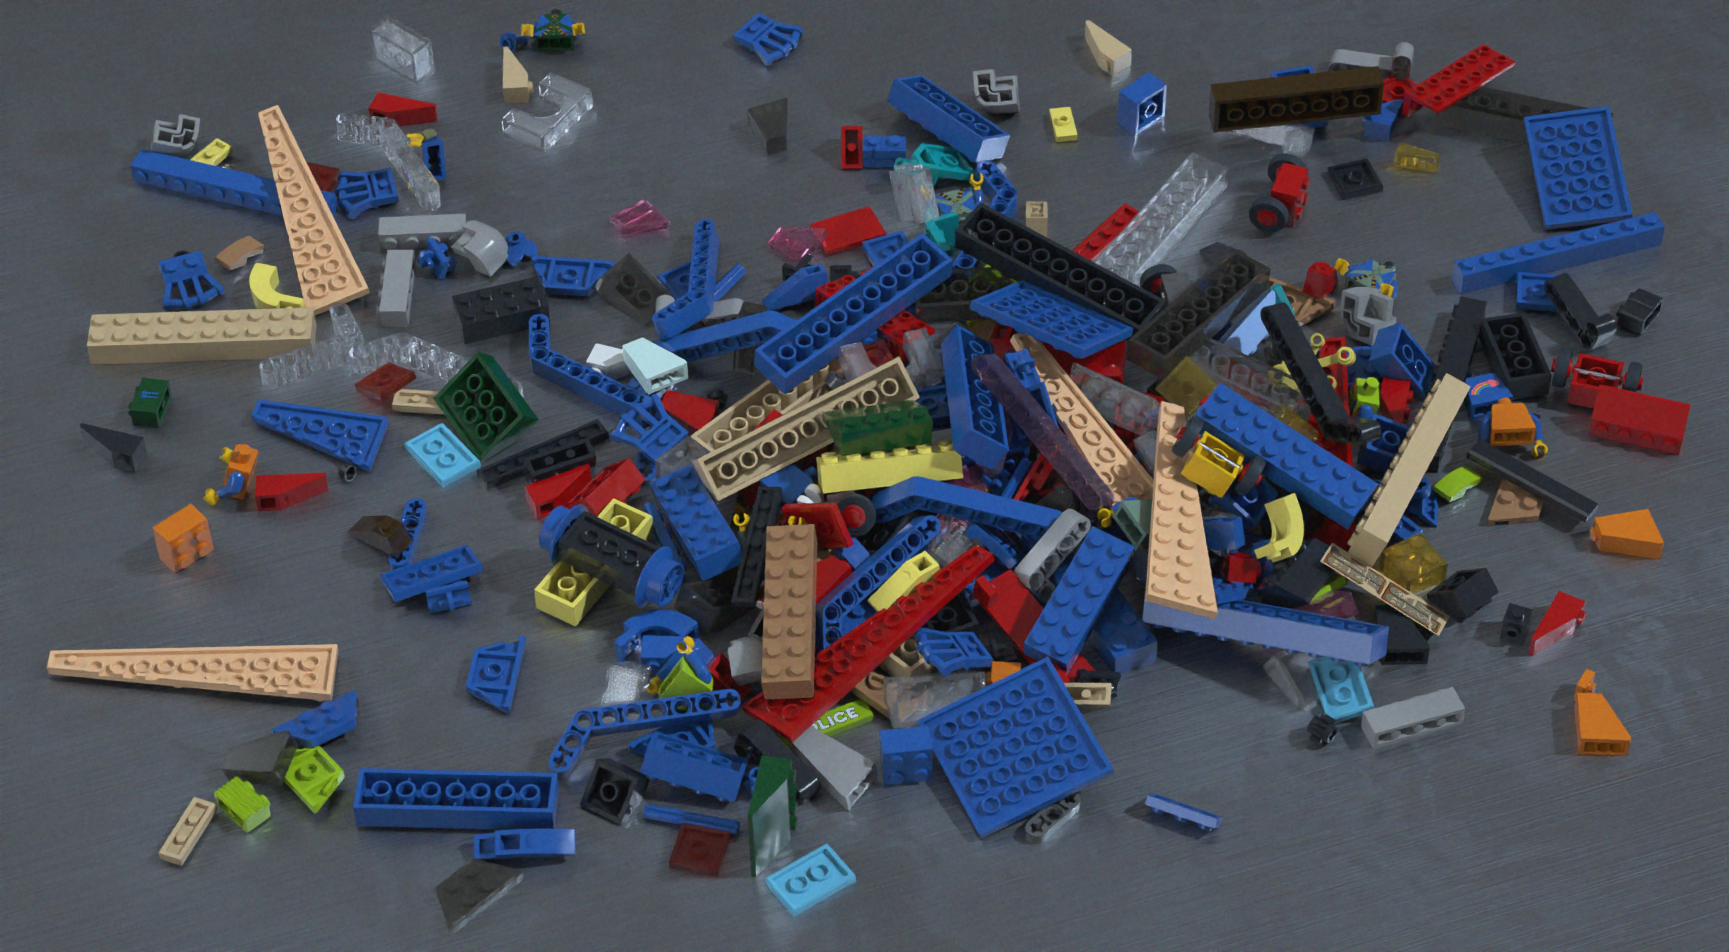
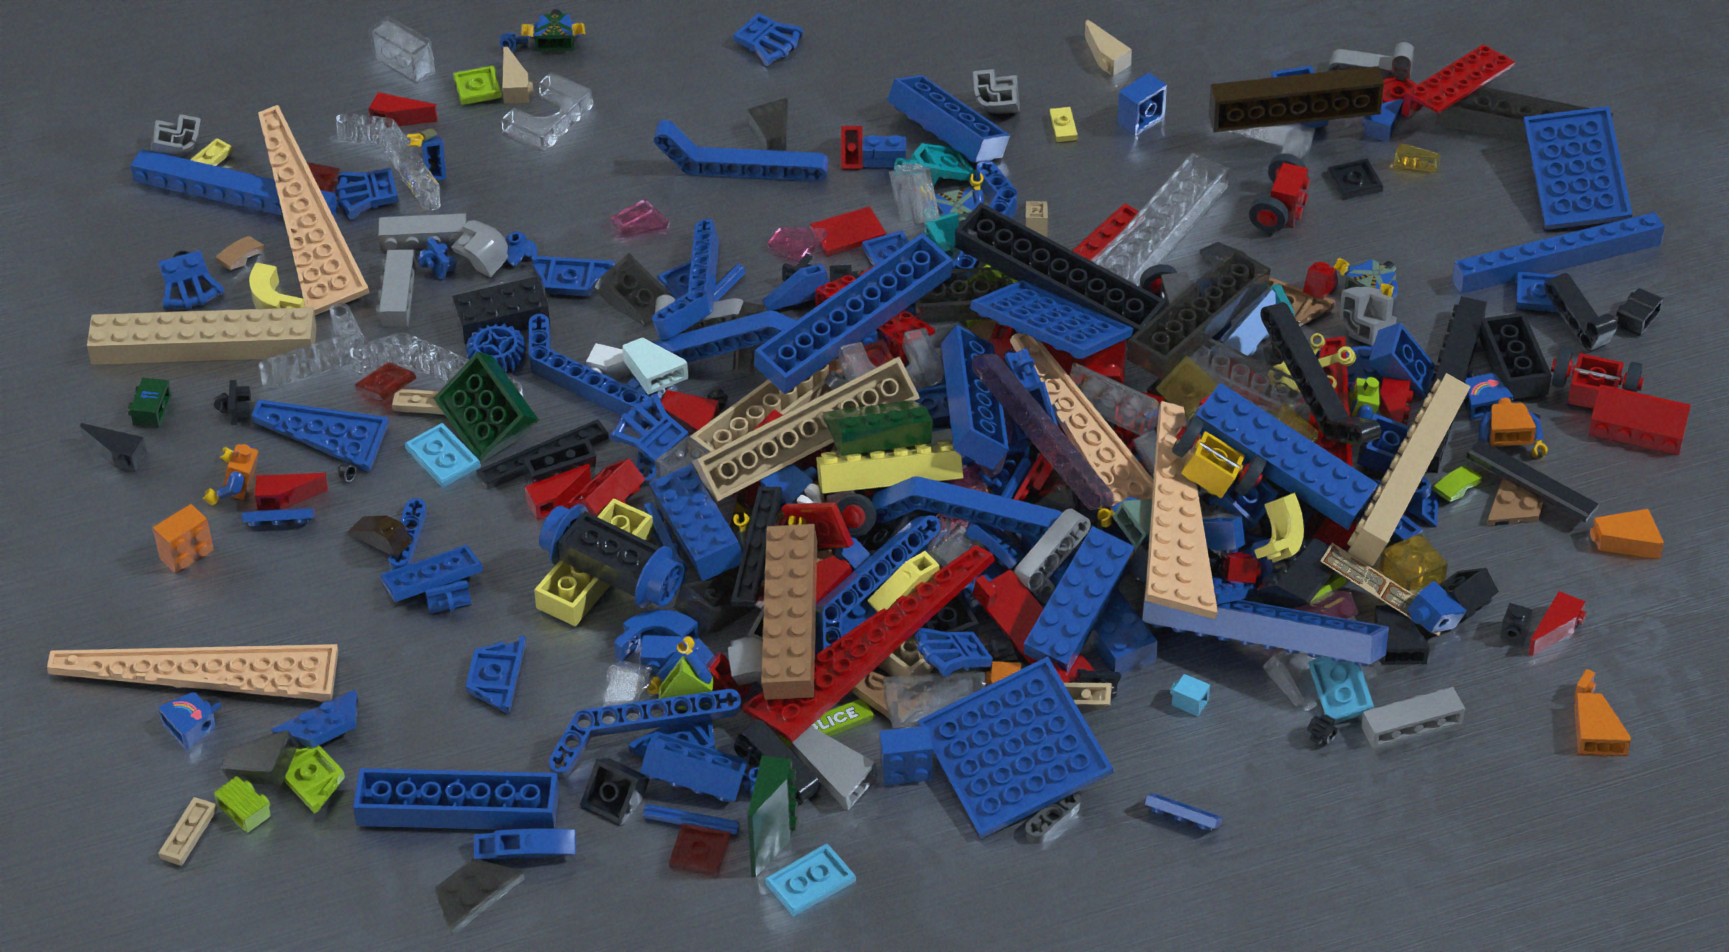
none -> blue torso [158,692,222,750]
none -> black hips [214,380,251,425]
none -> blue plate [242,508,315,526]
none -> lime plate [453,66,502,105]
none -> blue gear [466,323,526,373]
none -> blue beam [654,120,829,181]
none -> medium azure brick [1170,674,1210,716]
none -> blue torso [1408,581,1466,633]

